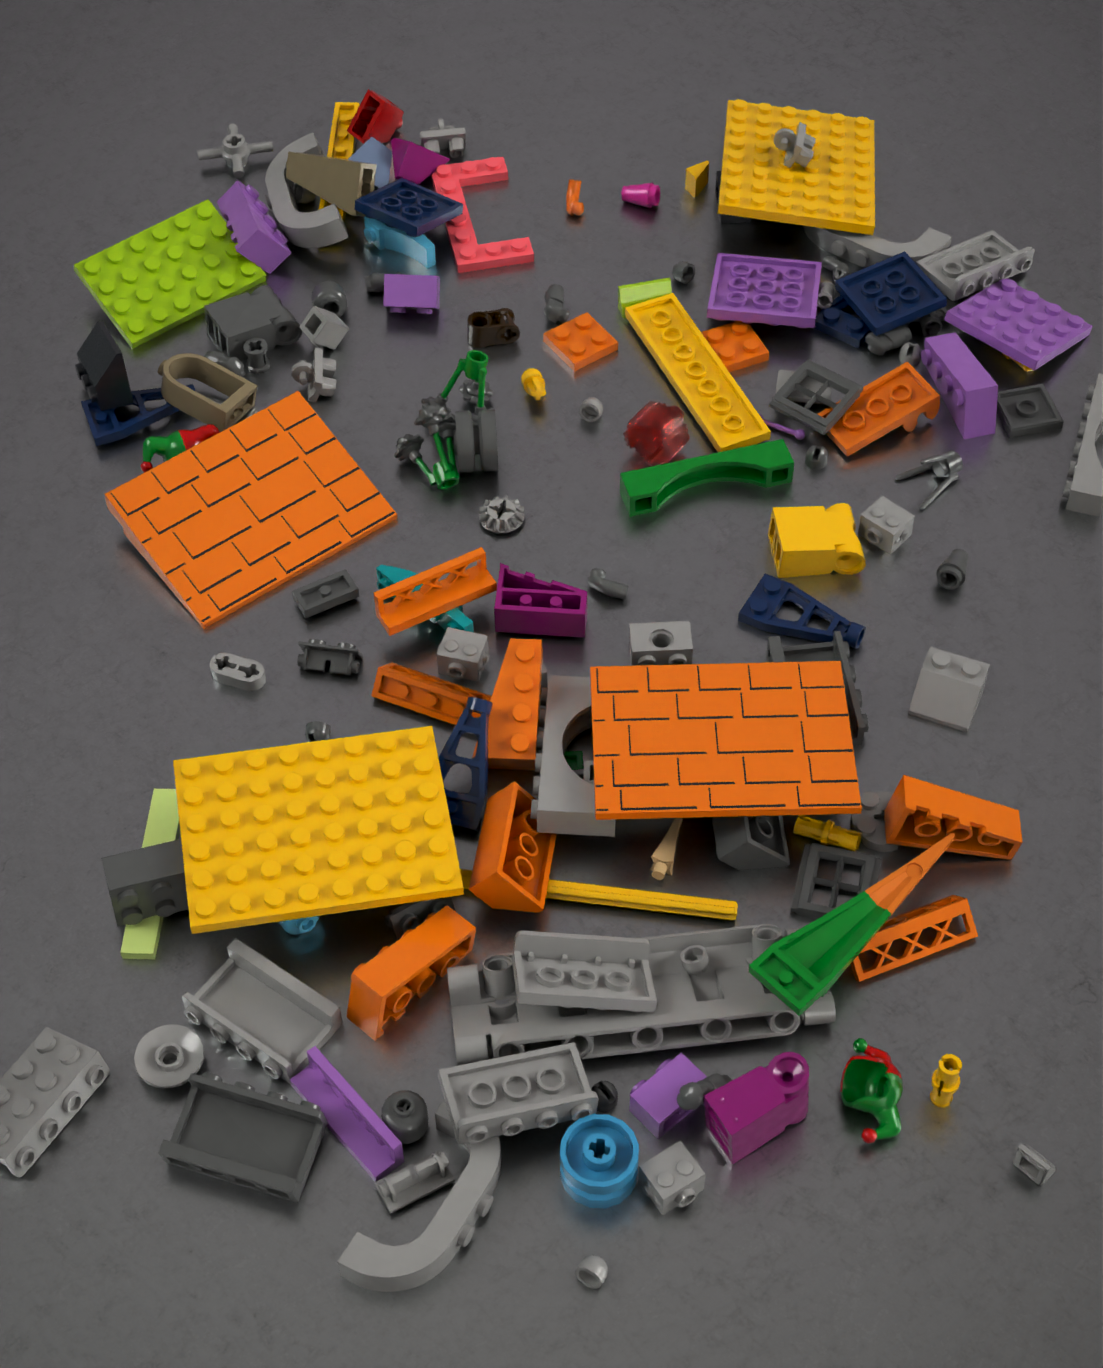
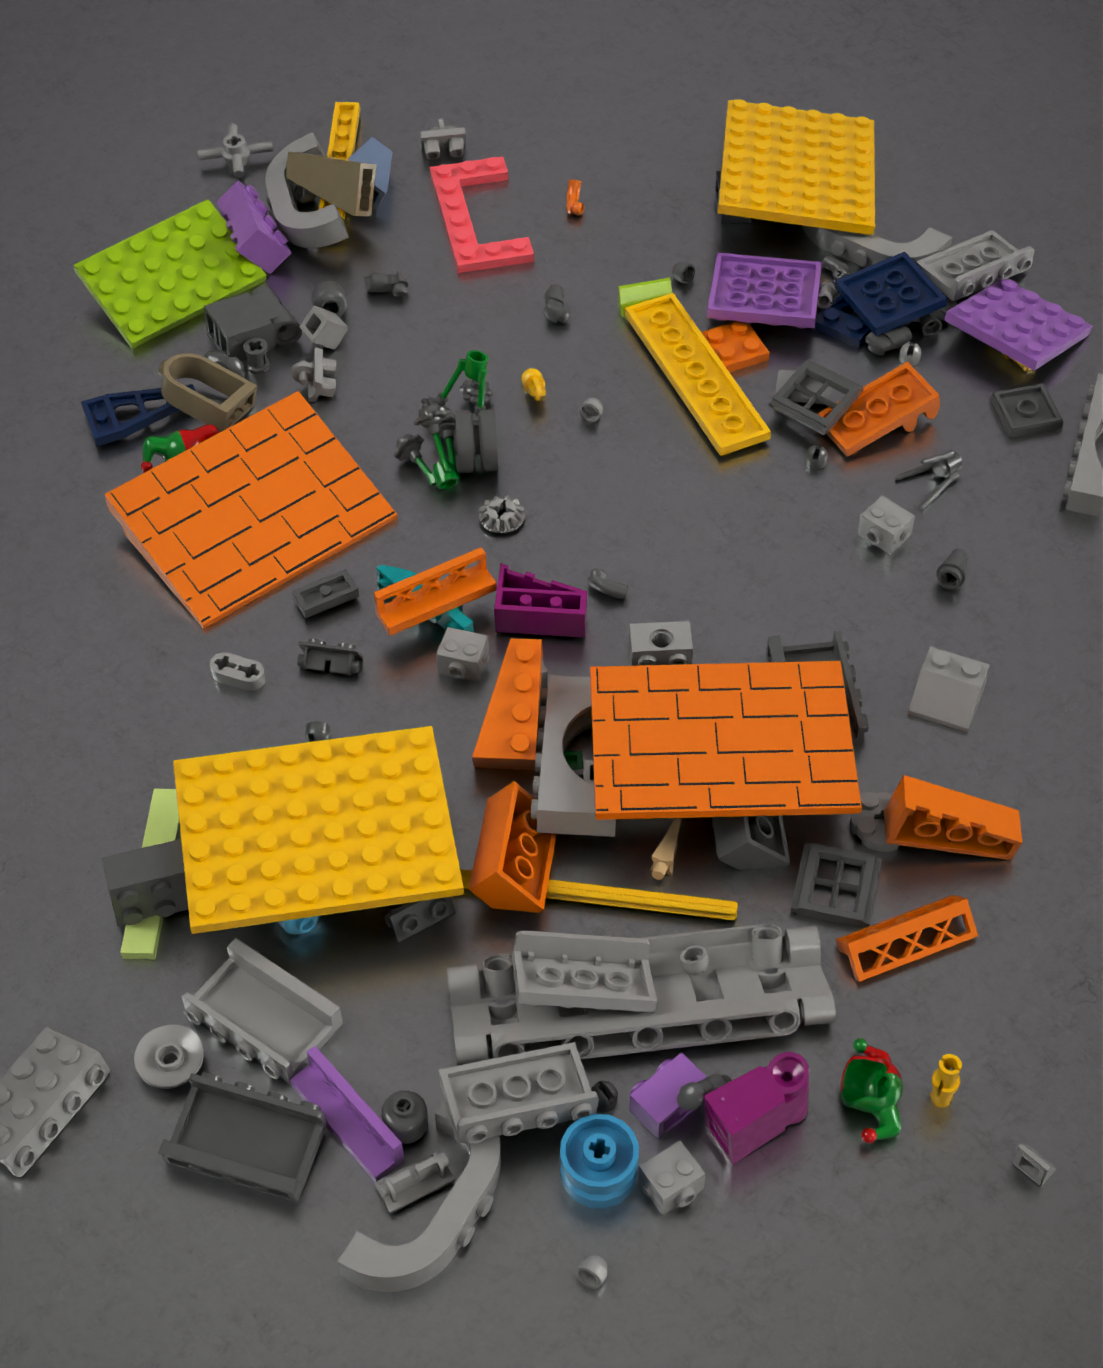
black slope [75,321,134,411] -> none
orange wedge [346,905,476,1041] -> none
red torso [347,89,404,144] -> none
dark blue plate [354,178,464,237] -> none
medium azure slope [364,216,436,269] -> none
orange fence [371,662,492,725] -> none
medium lavender brick [383,274,440,314] -> none
magenta slope [391,138,451,185] -> none
dark blue plate [438,697,493,831] -> none
dark brown piece [467,308,520,348] -> none
orange plate [543,312,618,372] -> none
green arch [620,439,794,517] -> none
dark pink cone [621,182,661,208] -> none
clear red brick [623,401,690,466] -> none
yellow slope [685,160,709,198] -> none
dark blue plate [738,573,866,649] -> none
green plate [748,833,955,1016] -> none
medium lavender hinge [759,414,805,440] -> none
yellow piece [768,503,866,578] -> none
light grey hips [774,122,816,168] -> none
yellow pin [793,815,862,852] -> none
medium lavender wedge [921,332,998,439] -> none

